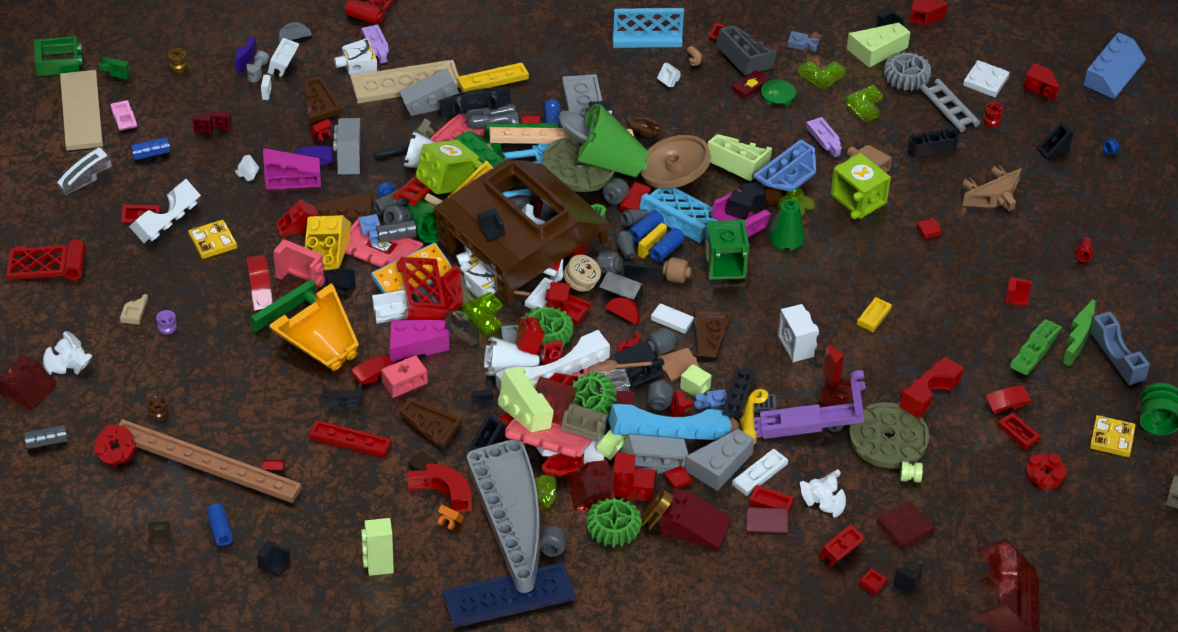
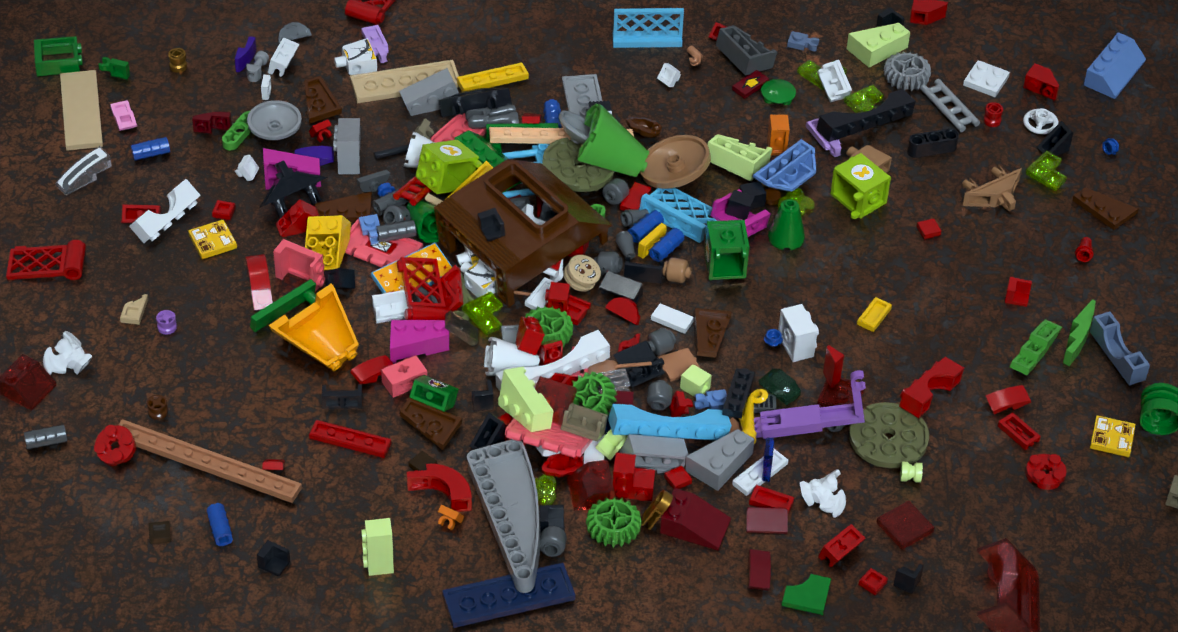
none -> red tile [212,200,236,220]
none -> bright green beam [222,111,251,150]
none -> light grey dish [247,100,302,140]
none -> black connector [259,161,328,219]
none -> dark grey plate [357,170,390,192]
none -> green brick [409,375,459,412]
none -> black panel [539,505,565,534]
none -> dark red slope [747,549,771,591]
none -> clear green slope [759,369,801,405]
none -> clear blue tile [762,437,774,482]
none -> blue plate [764,329,783,347]
none -> orange panel [767,115,790,156]
none -> green tile [782,574,831,615]
none -> black arch [816,89,916,142]
none -> white hinge [817,60,852,102]
none -> white piece [1023,108,1059,135]
none -> clear neon green plate [1026,151,1067,191]
none -> reddish brown wing [1072,187,1139,230]

